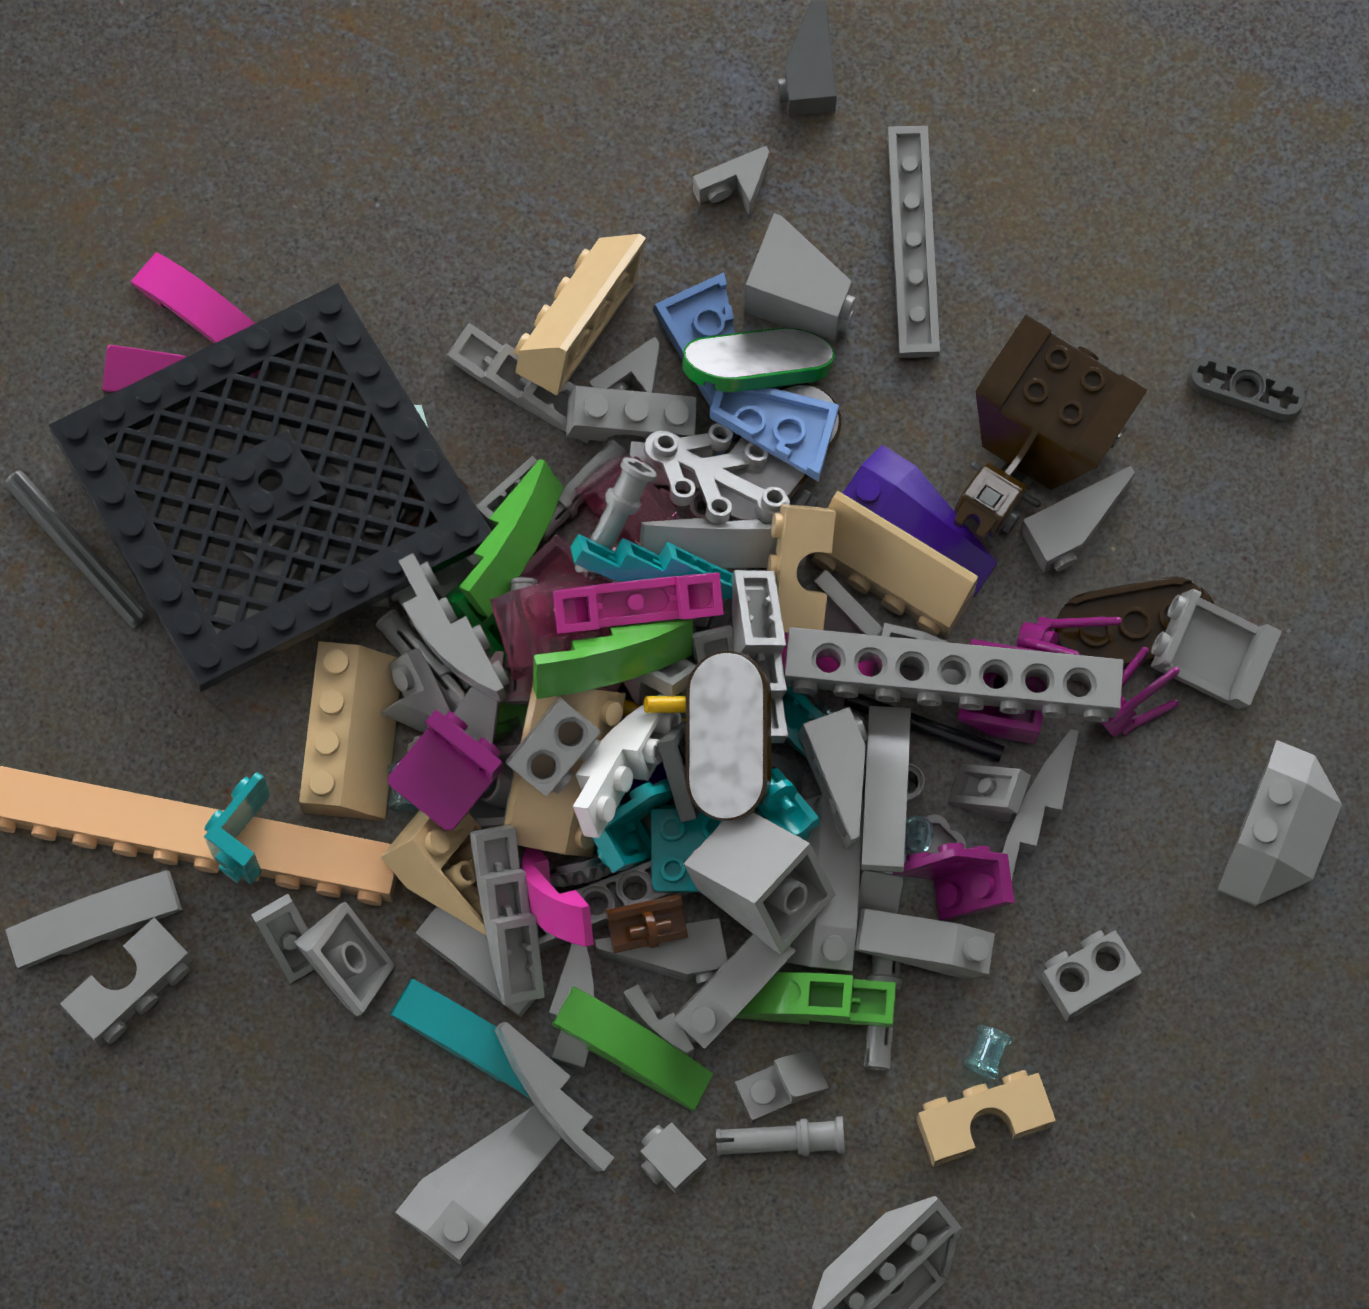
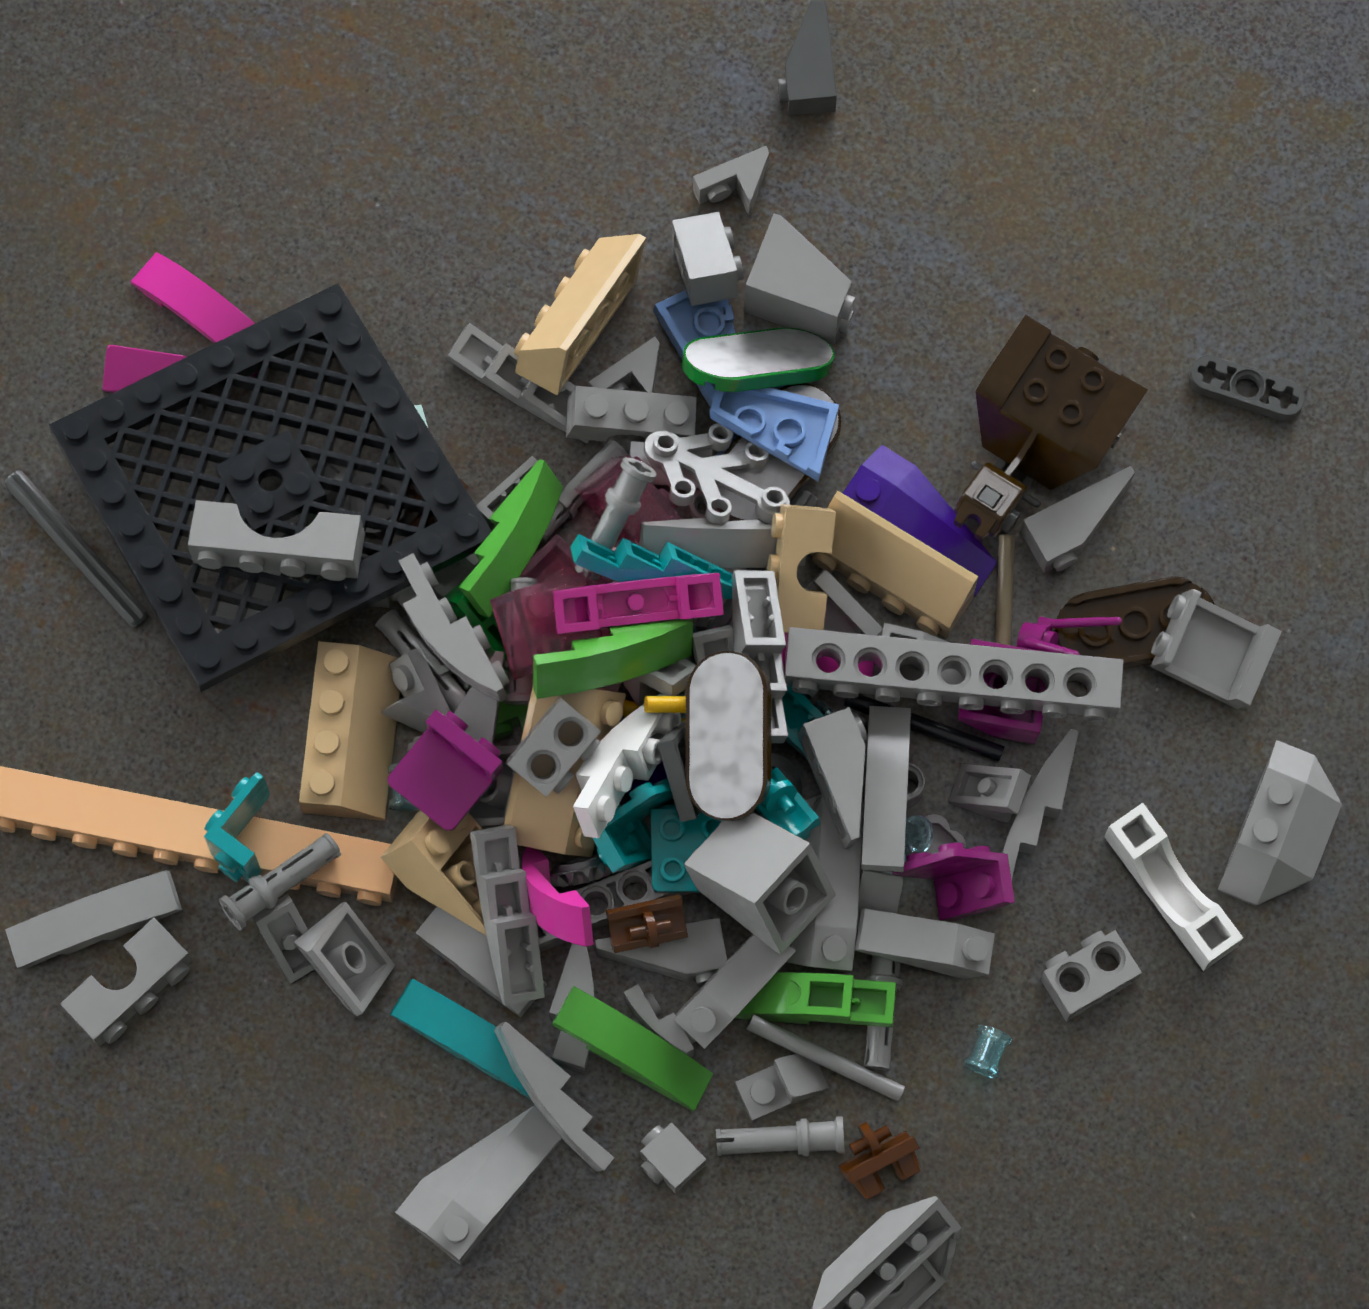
light grey plate [887,125,940,358] -> none
tan arch [916,1070,1056,1167] -> none
magenta plant [1101,647,1180,738] -> none
none -> light grey arch [188,500,365,581]
none -> light grey pin [219,833,341,930]
none -> brick [672,212,744,306]
none -> light grey bar [746,1014,905,1101]
none -> reddish brown hips [838,1122,921,1199]
none -> dark tan bar [995,534,1015,645]
none -> white arch [1104,803,1243,971]

